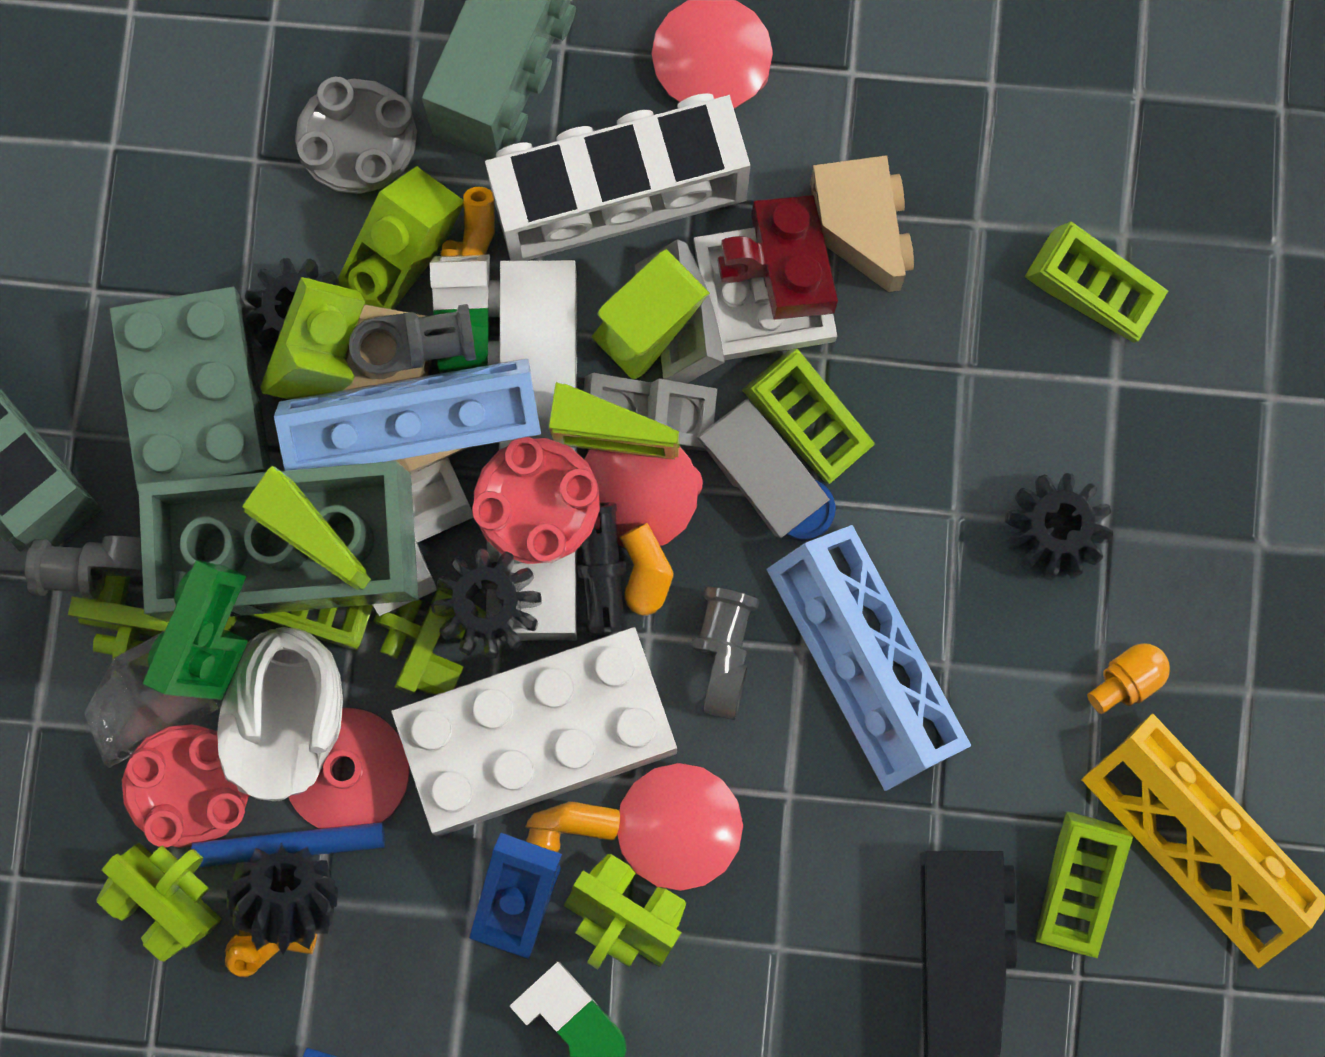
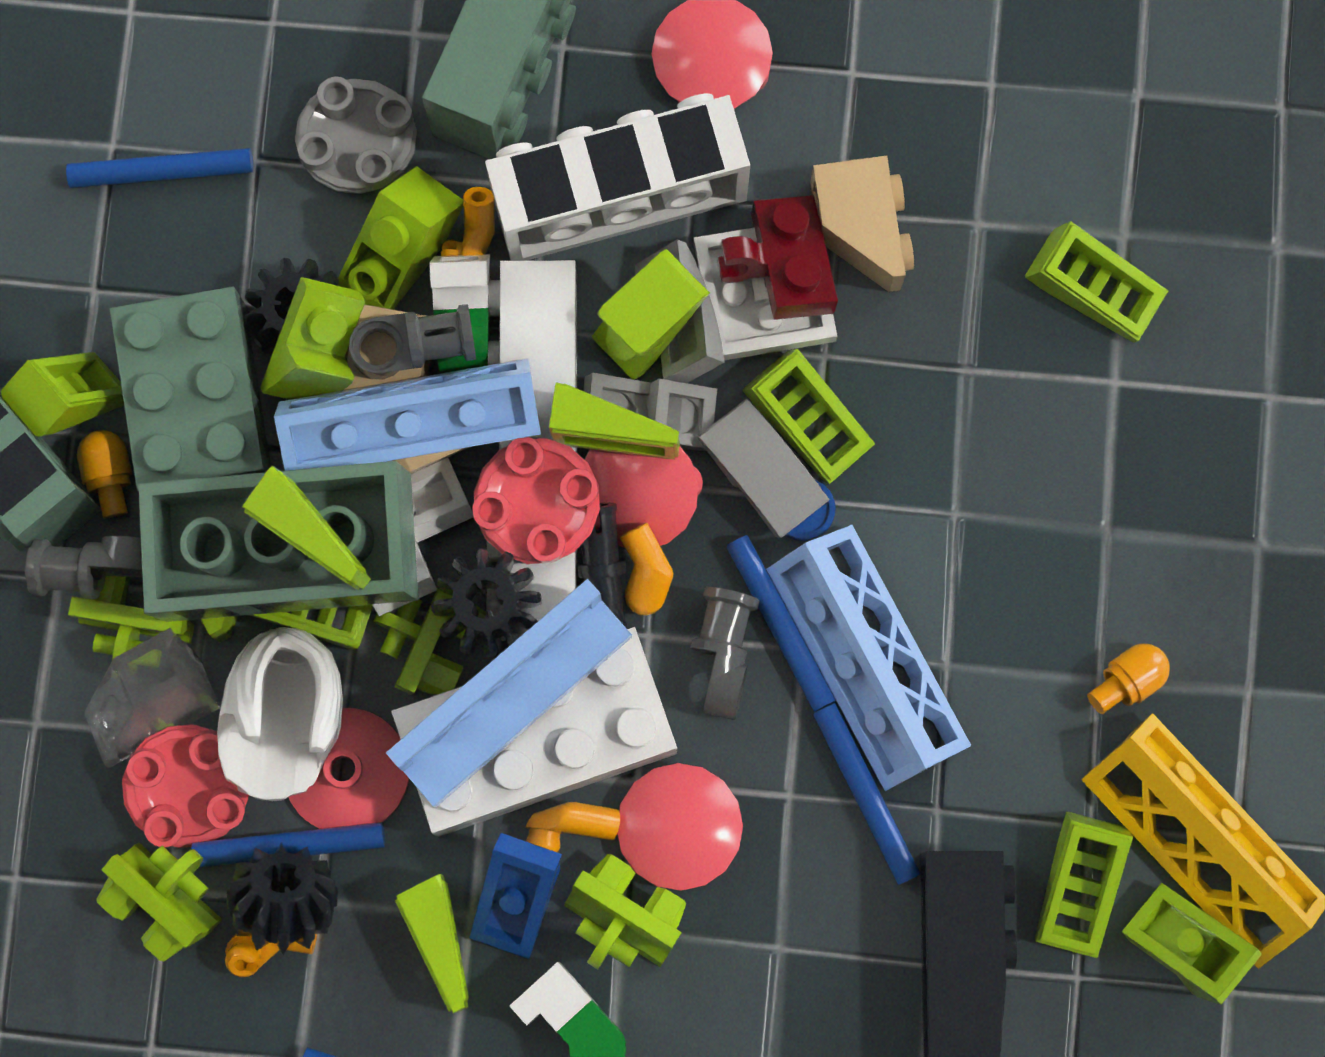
green plate [142,560,248,700] -> none
black gear [1005,473,1113,580] -> none
none -> lime slope [1,352,124,437]
none -> blue bar [66,148,254,188]
none -> light orange cylinder [77,430,132,518]
none -> light blue fence [386,579,632,808]
none -> lime slope [395,874,469,1013]
none -> blue bar [726,535,836,712]
none -> blue bar [813,703,921,885]
none -> lime slope [1122,883,1262,1005]

